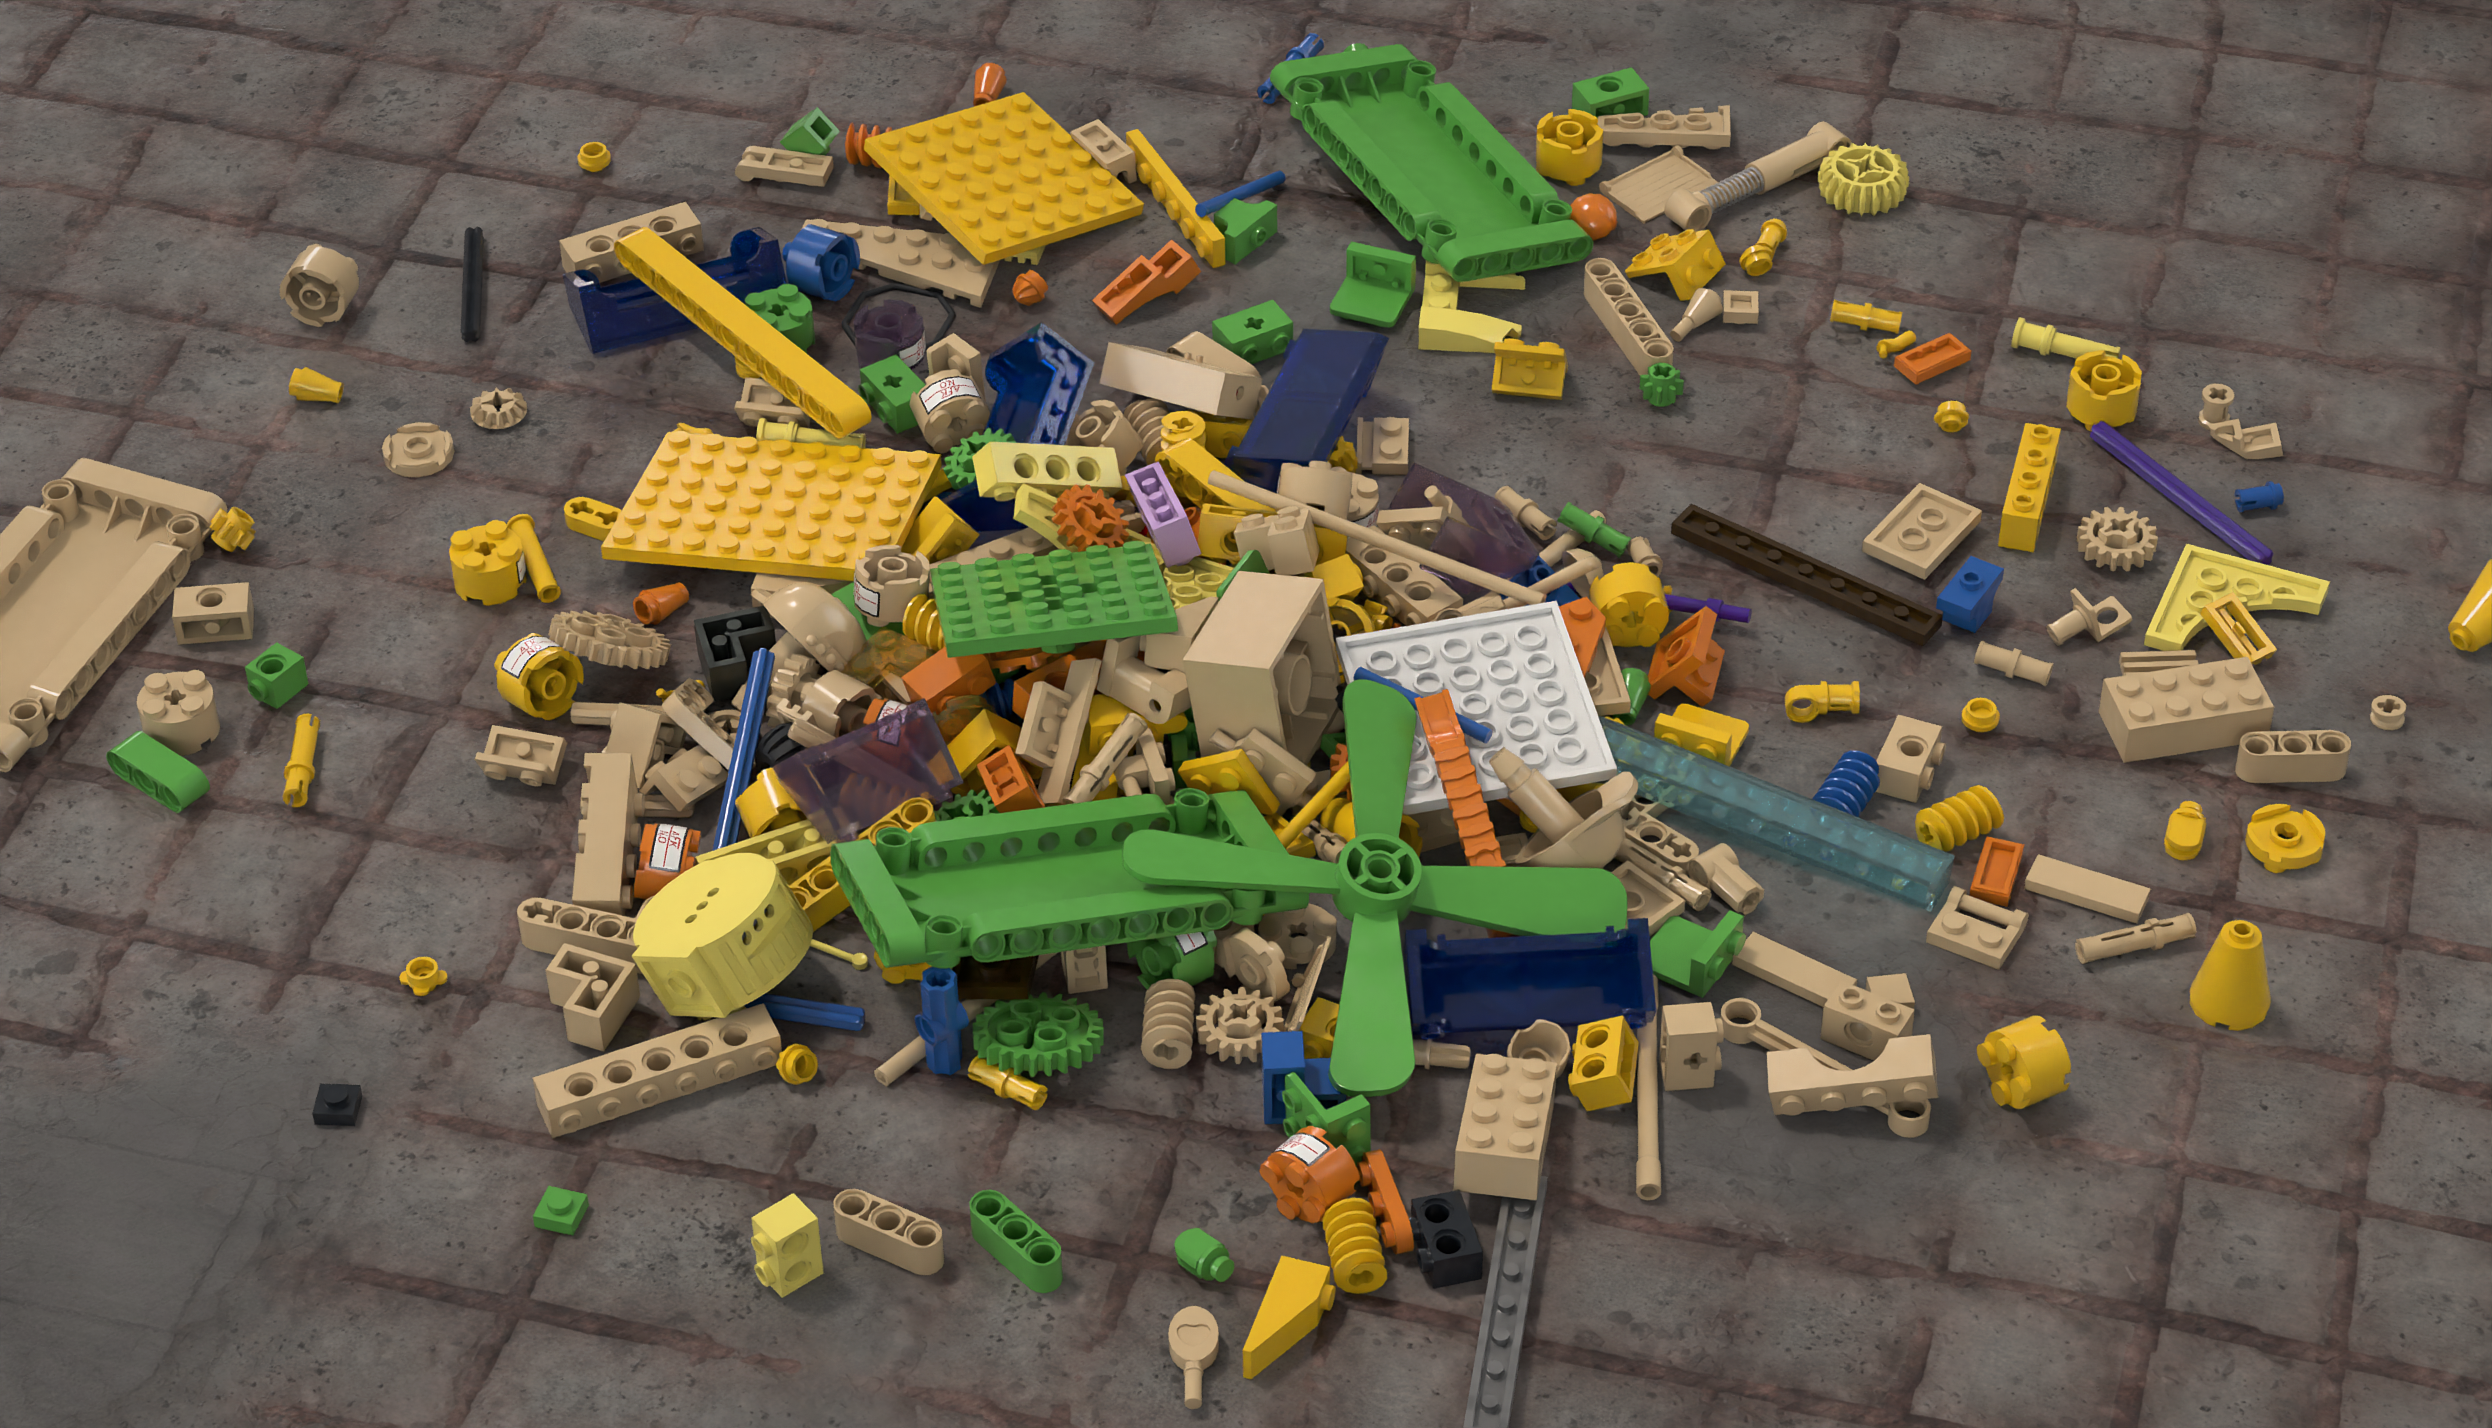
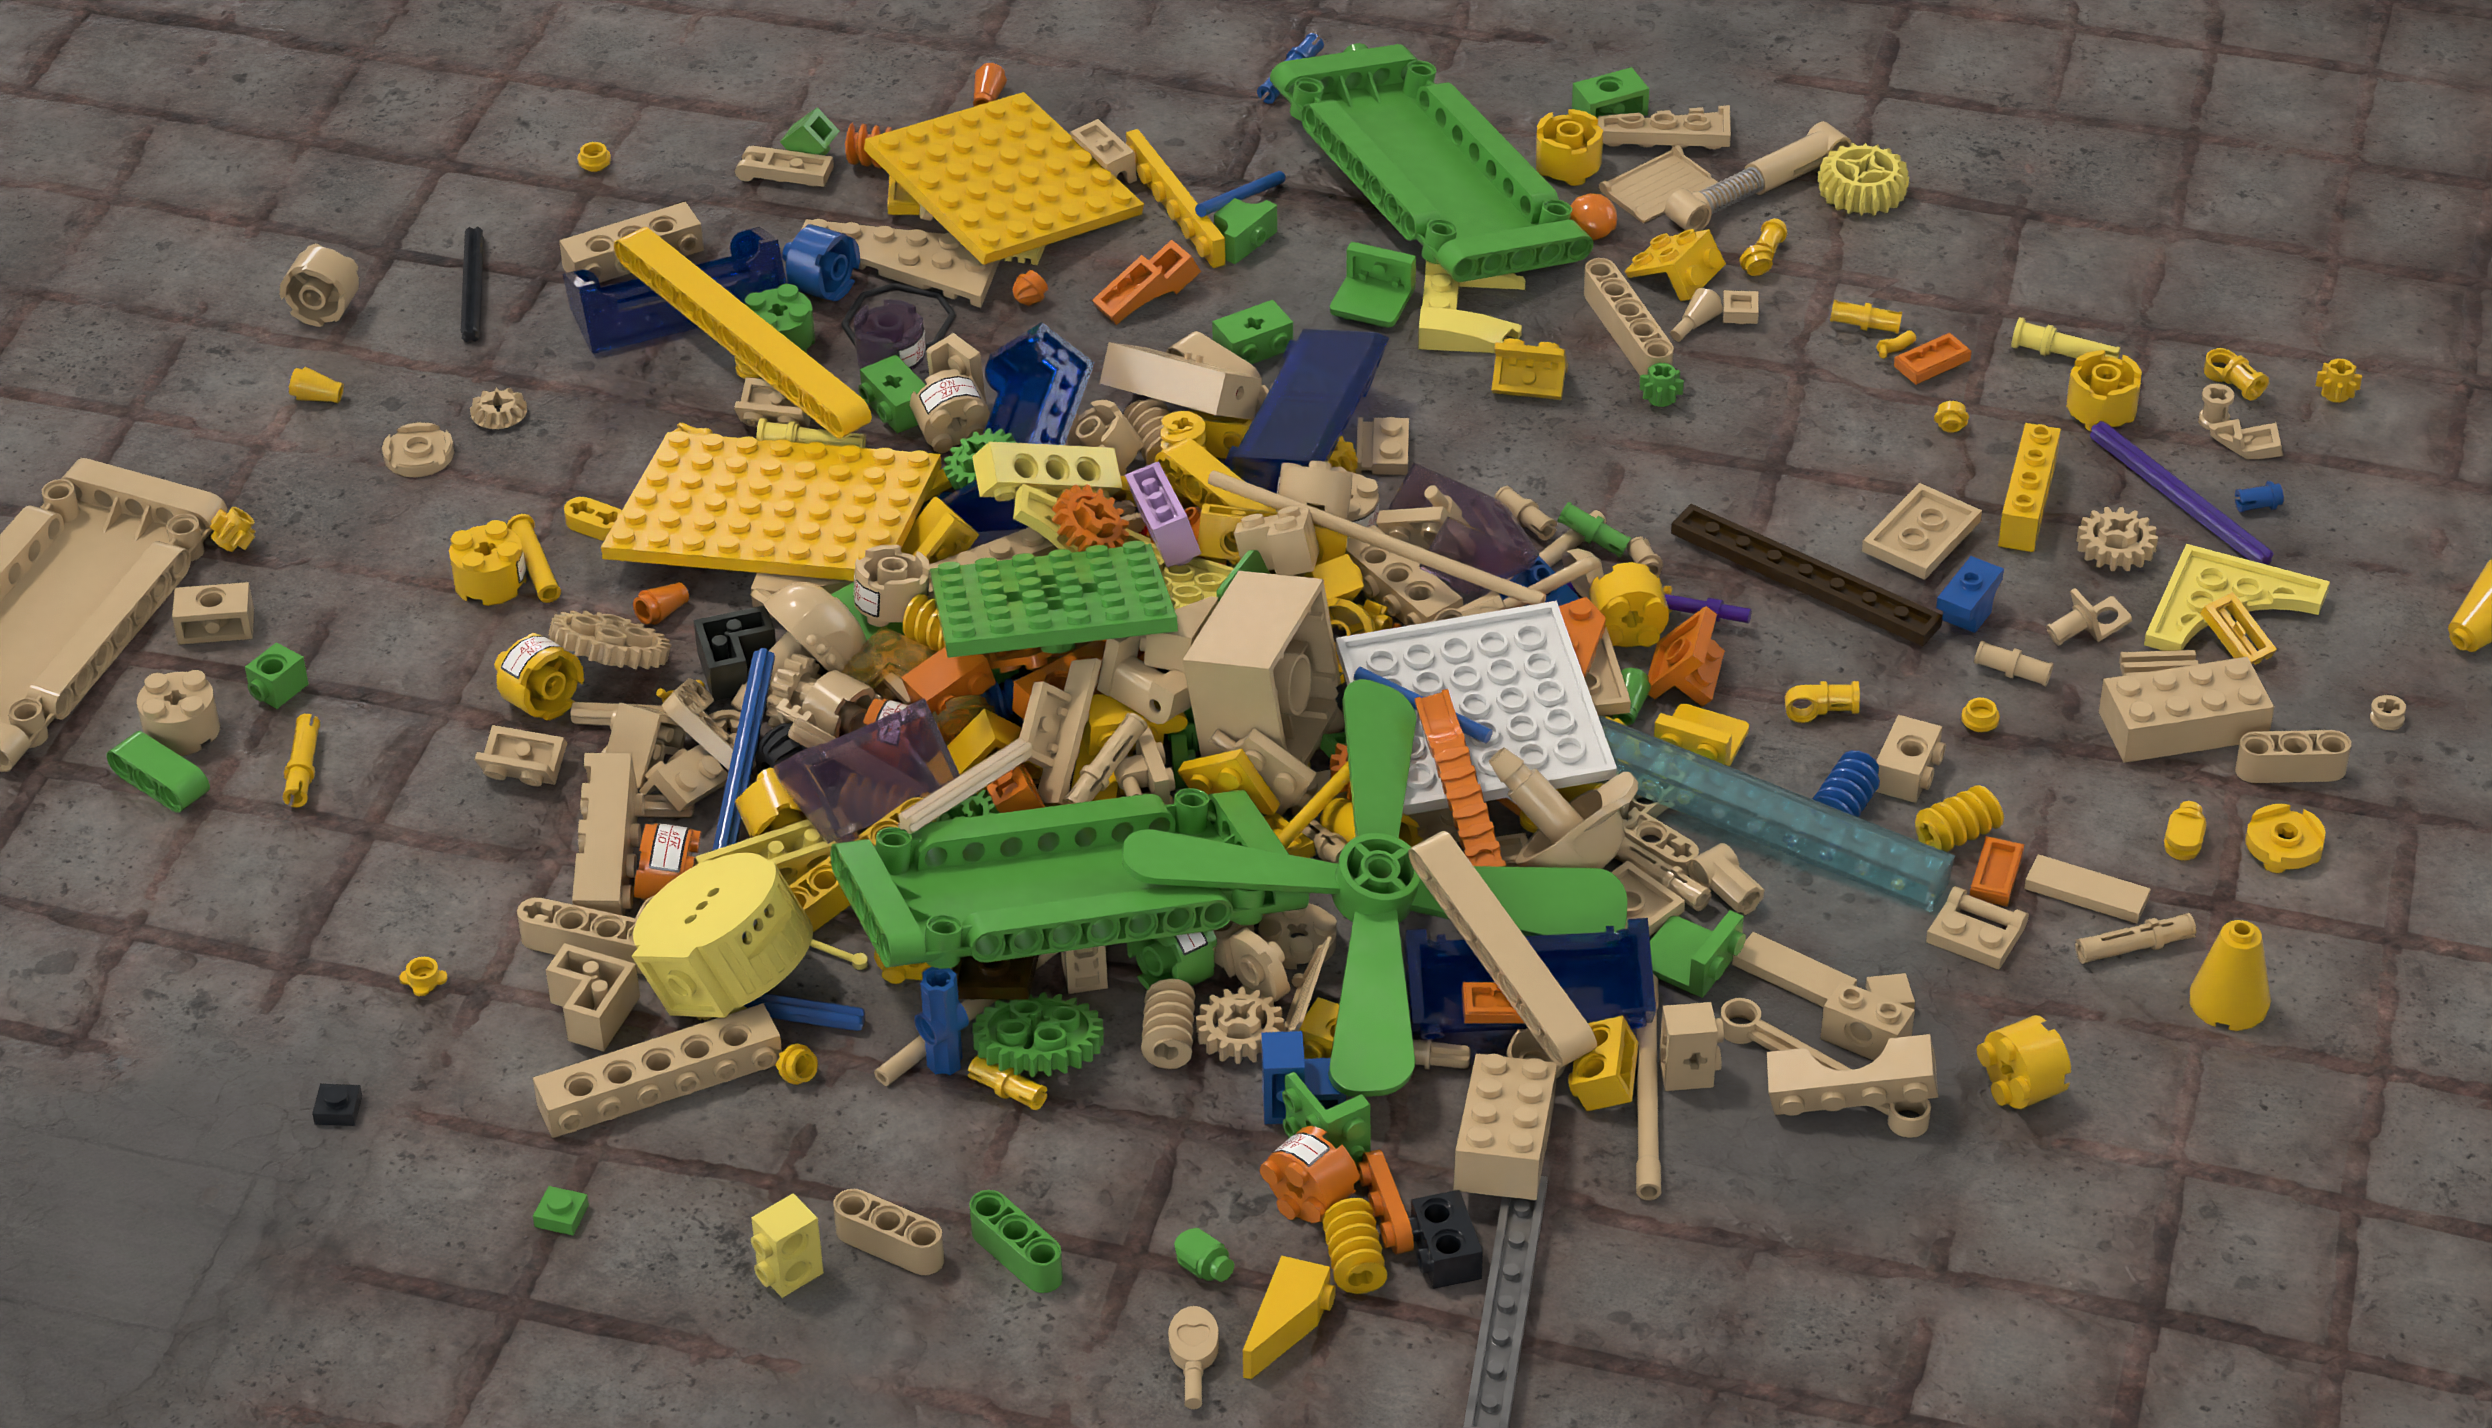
none -> tan axle [898,738,1033,834]
none -> tan beam [1408,831,1597,1068]
none -> orange plate [1462,982,1524,1023]
none -> yellow connector [2204,348,2269,401]
none -> yellow gear [2315,359,2362,403]

